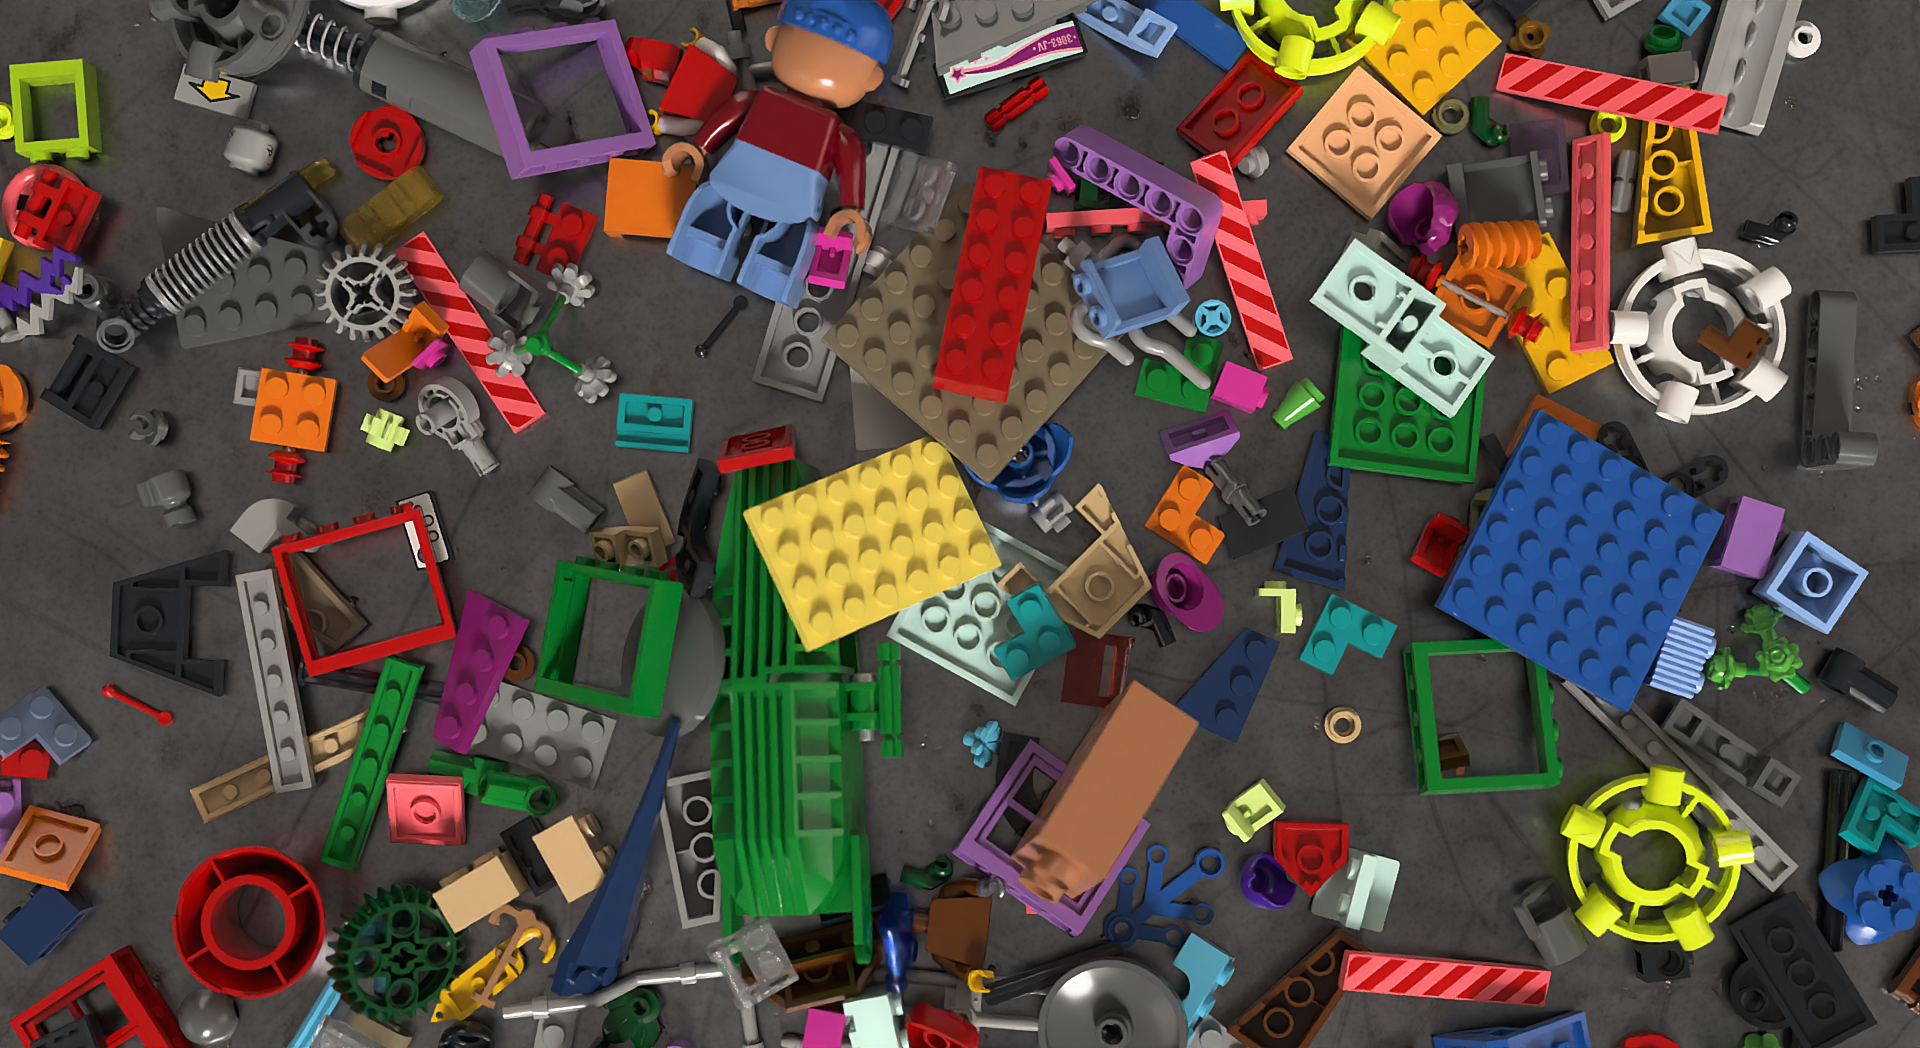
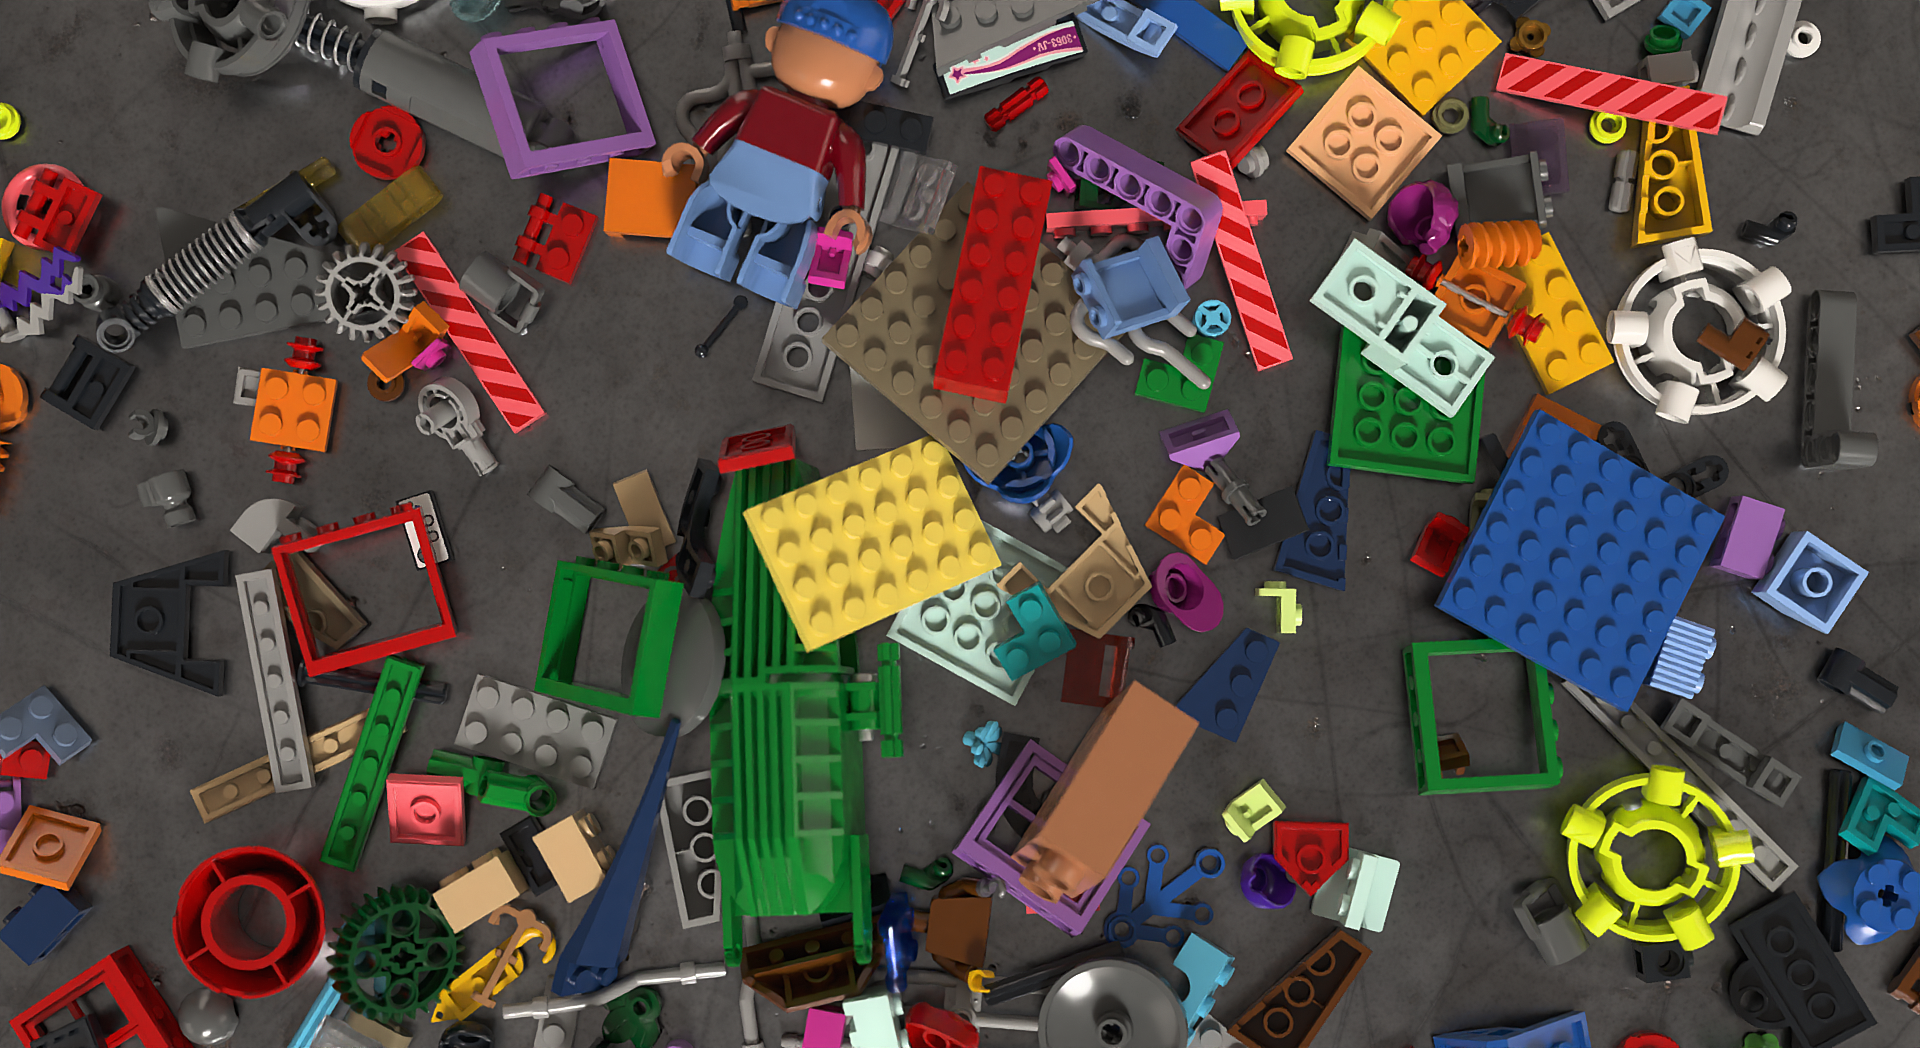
lime window [9,59,102,164] -> none
red hinge [101,683,174,726] -> none
light grey tile [174,64,258,121] -> none
light grey head [223,119,278,176] -> none
yellowish green gear [360,408,410,452] -> none
magenta wing [432,589,530,754] -> none
light grey plant [485,263,617,403] -> none
reddish brown plate [504,645,535,681] -> none
teal plate [615,393,694,453] -> none
red rock [625,37,684,86] -> none
red torso [647,27,739,136] -> none
clear plate [706,916,799,1010] -> none
dark pink brick [1209,361,1270,414] -> none
bright green cone [1270,376,1326,429] -> none
teal plate [1297,593,1397,675] -> none
tan plate [1324,706,1361,743] -> none
coral tile [1338,950,1551,1007] -> none
coral tile [1570,132,1611,354] -> none
bright green plant [1706,603,1811,694] -> none

